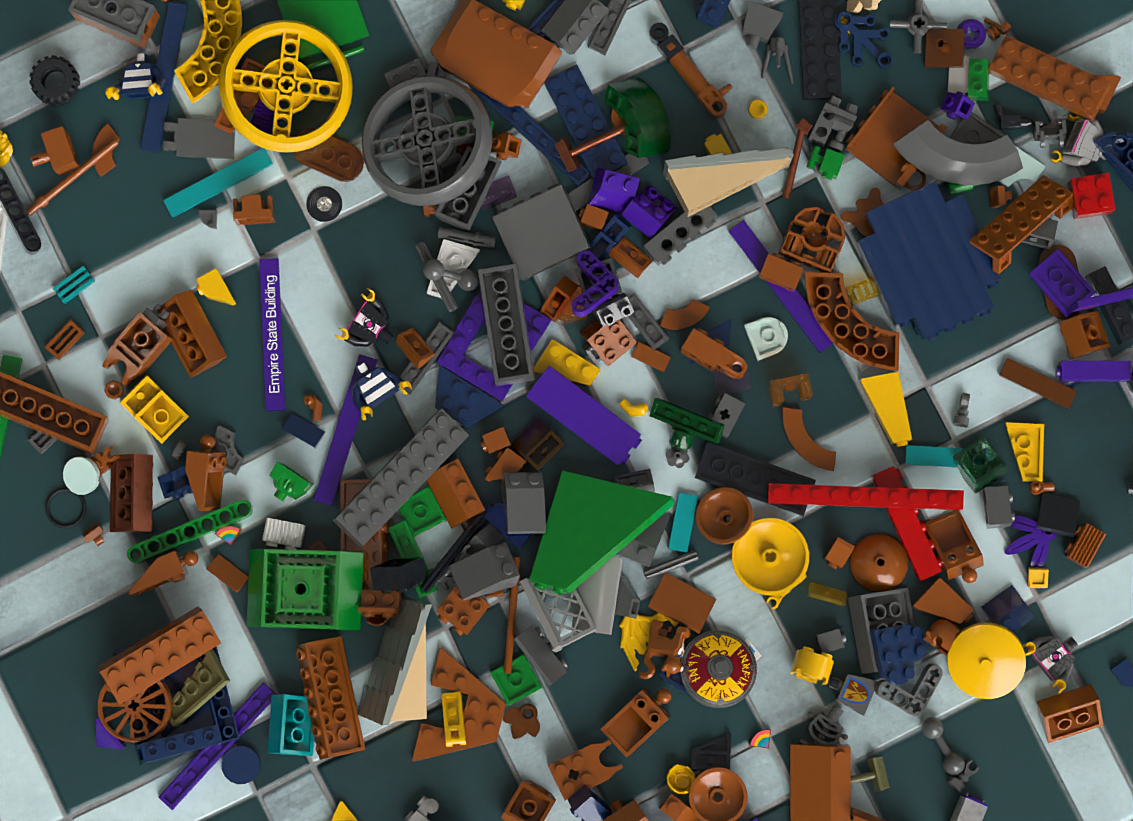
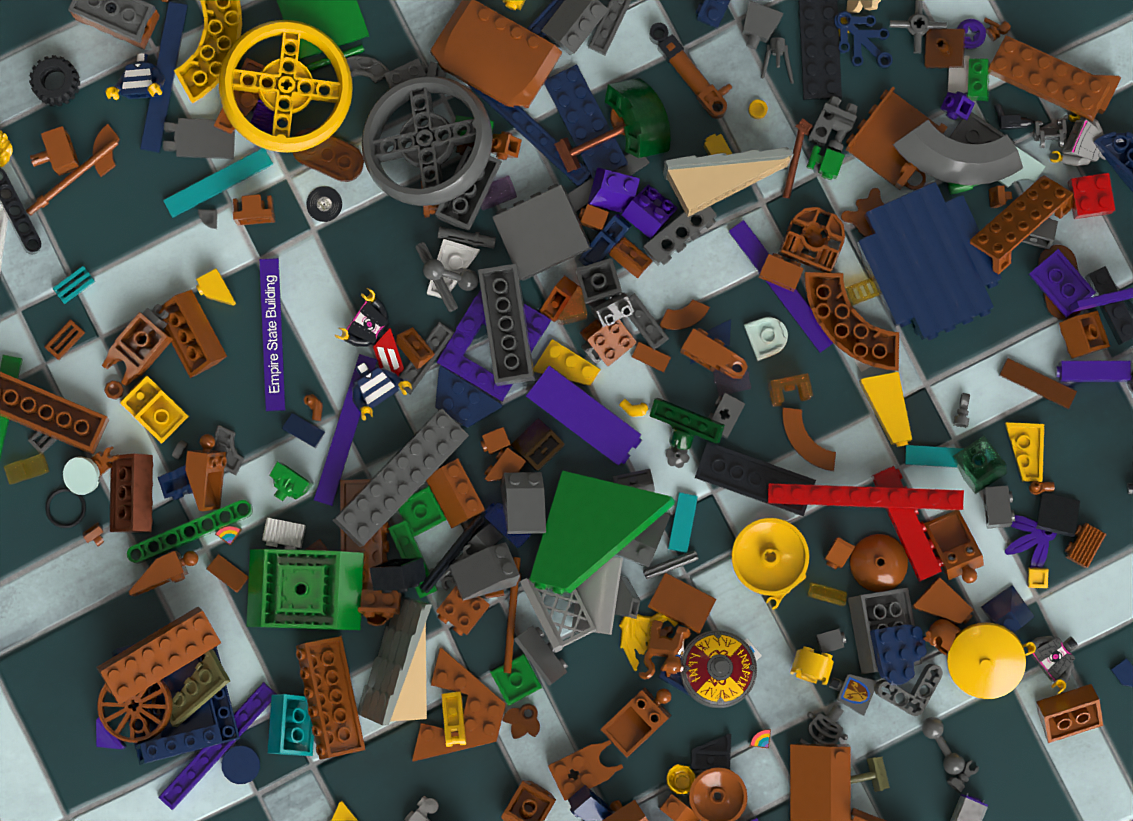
dark purple beam [572,250,619,317] -> none
dark orange dish [696,487,753,544] -> none
none -> clear yellow slope [4,454,49,485]
none -> dark grey tile [346,56,390,84]
none -> red sticker [373,328,404,375]

